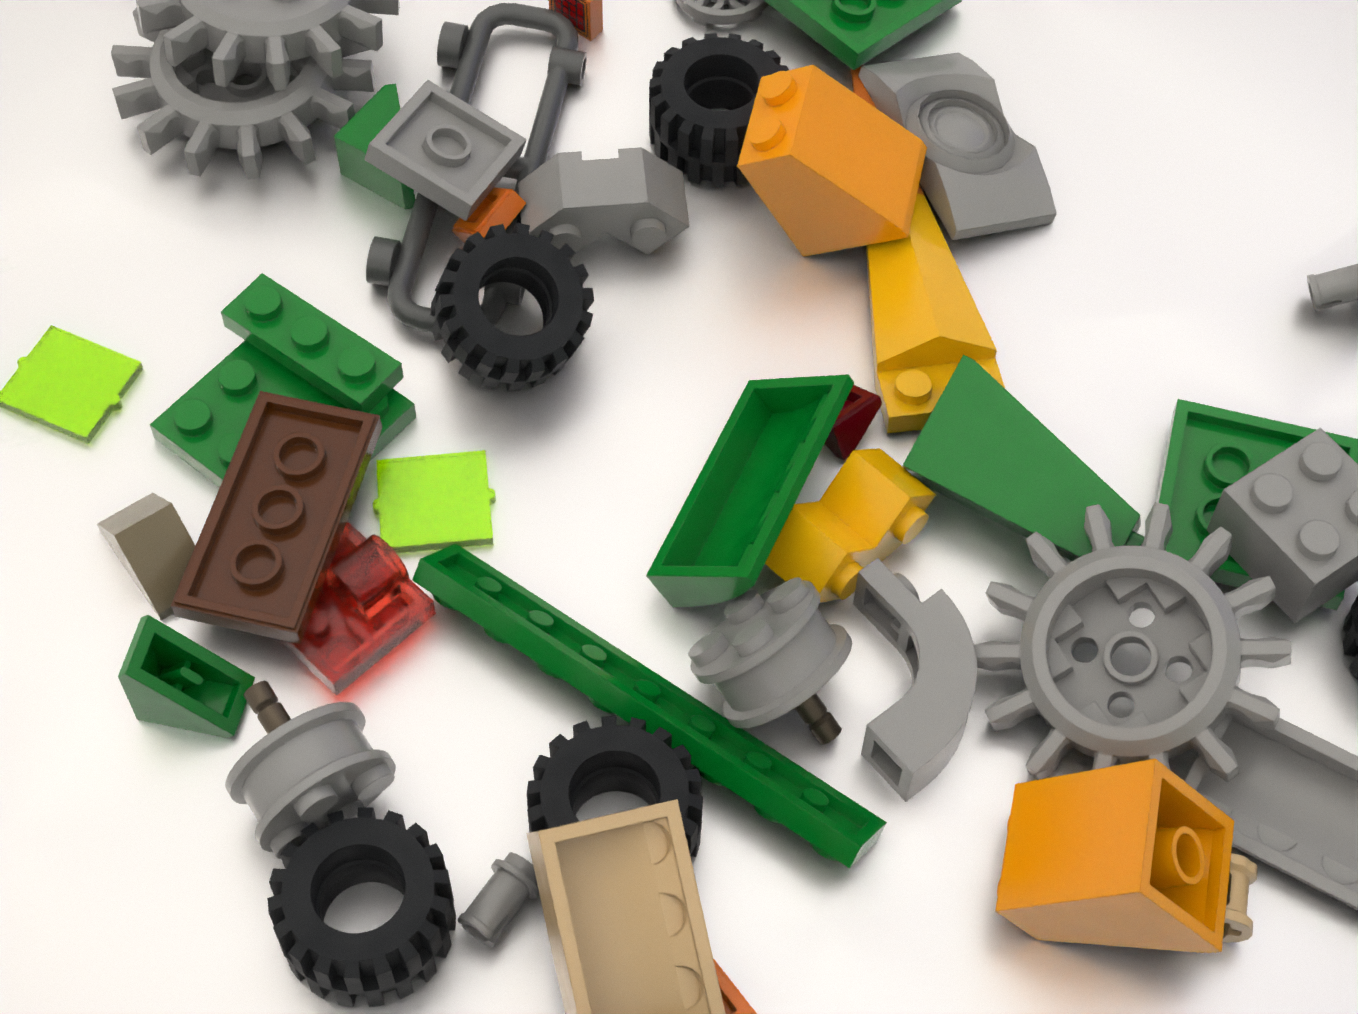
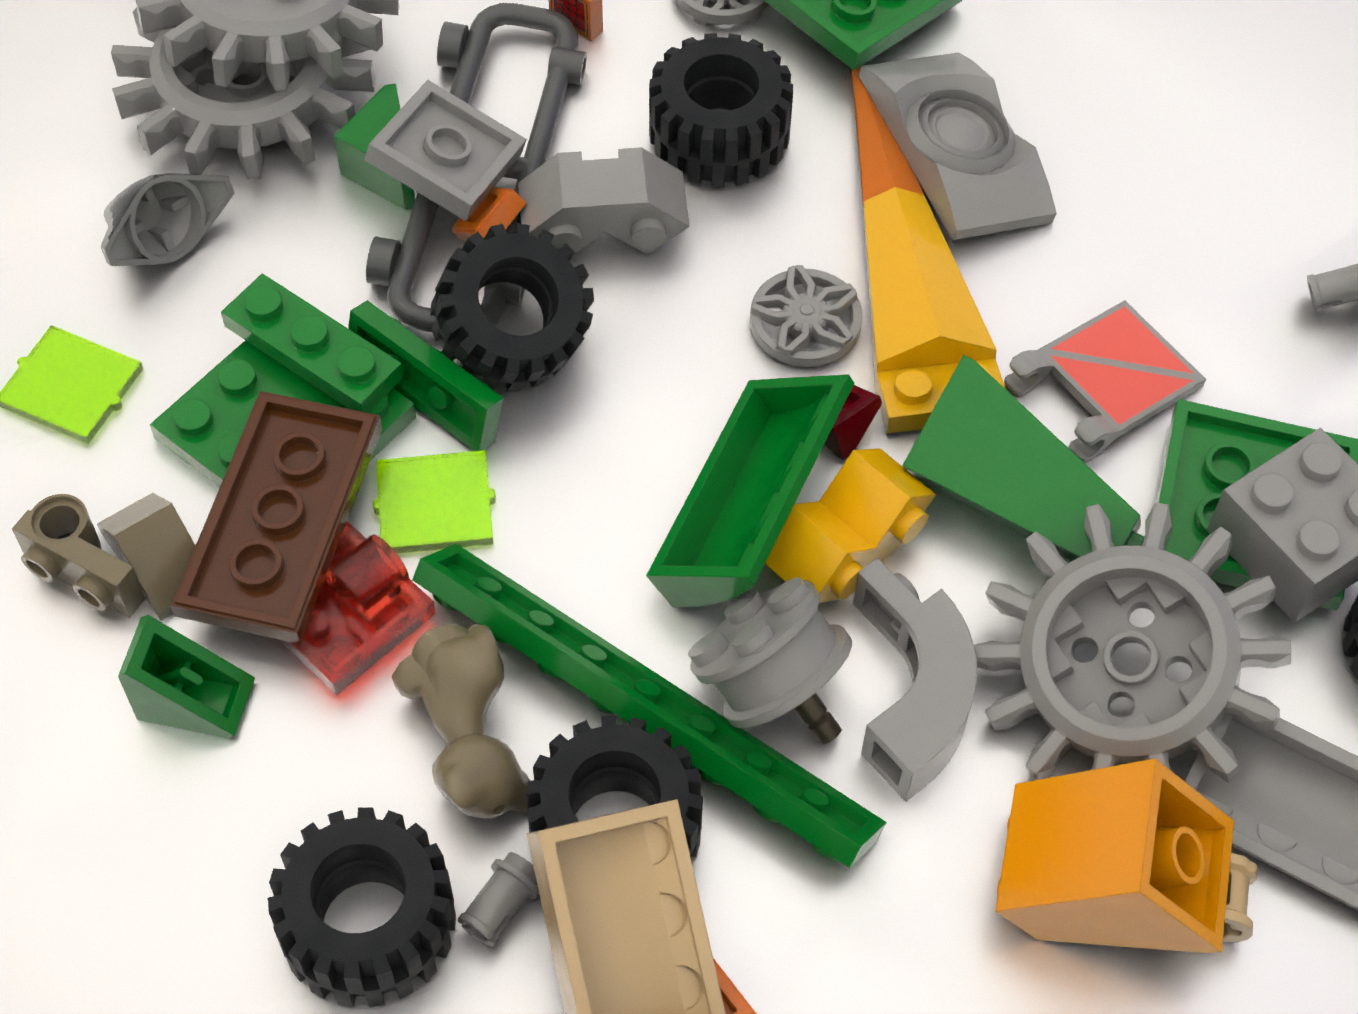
light grey wheel [225,681,396,859] -> none
light orange slope [737,65,927,257] -> none
none -> dark tan plate [12,494,146,618]
none -> light grey hat [101,173,235,266]
none -> green plate [348,300,504,453]
none -> dark tan animal [391,624,531,819]
none -> light grey wheel [750,265,862,367]
none -> flag [1004,300,1207,463]

